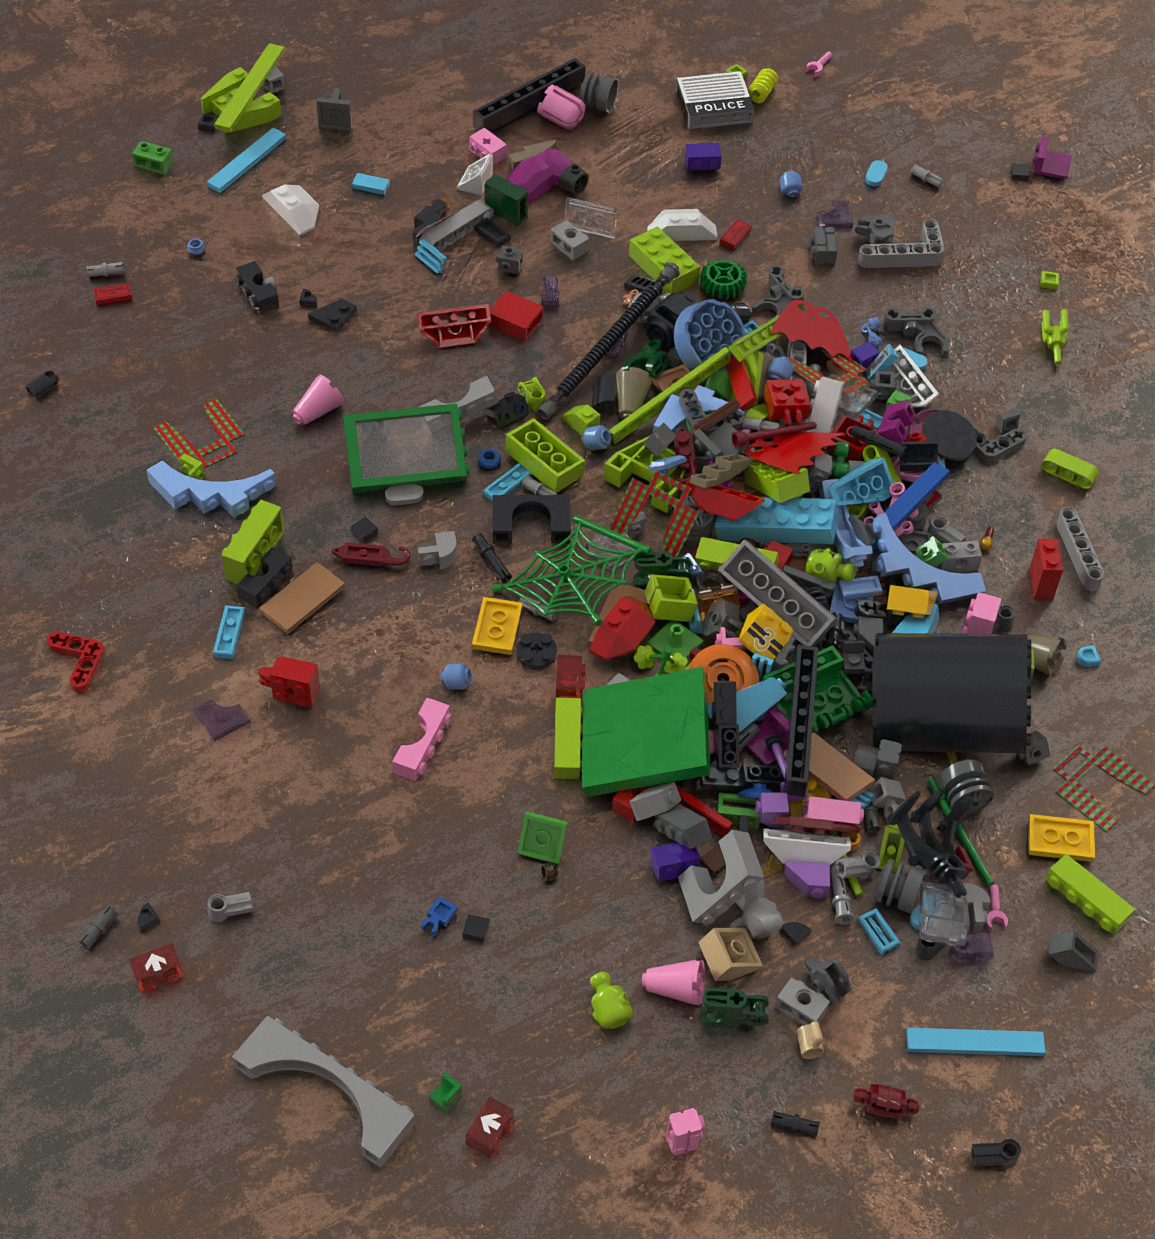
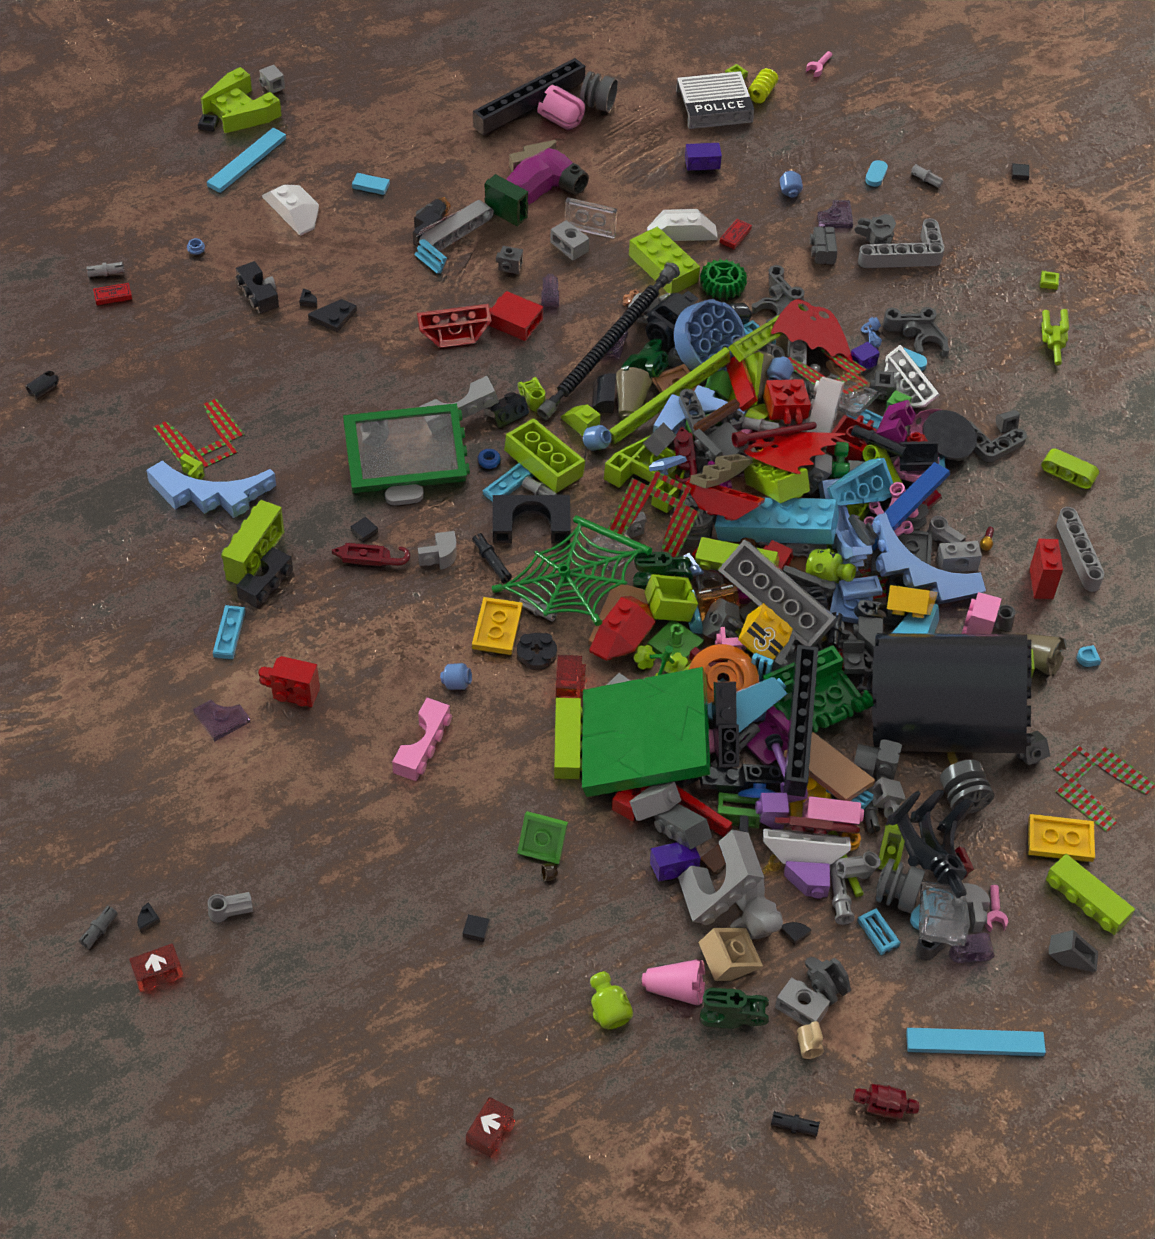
red beam [47,632,105,693] -> none
bright green brick [132,141,174,175] -> none
lime tile [214,43,285,132] -> none
light grey arch [232,1015,415,1168] -> none
medium nougat tile [259,562,345,634] -> none
bright pink cone [293,374,344,425] -> none
dark grey bracket [316,88,353,131] -> none
blue plate [421,896,458,937] -> none
green panel [429,1072,462,1114] -> none
white slope [457,153,493,196] -> none
bright pink brick [469,128,507,165] -> none
black tile [474,218,511,247] -> none
black slope [624,274,663,295] -> none
bright pink brick [666,1108,705,1155] -> none
medium azure slope [865,344,899,381] -> none
bright green brick [915,536,948,567] -> none
green bar [927,778,994,887] -> none
black piece [972,1139,1021,1168] -> none
magenta bracket [1033,136,1072,179] -> none

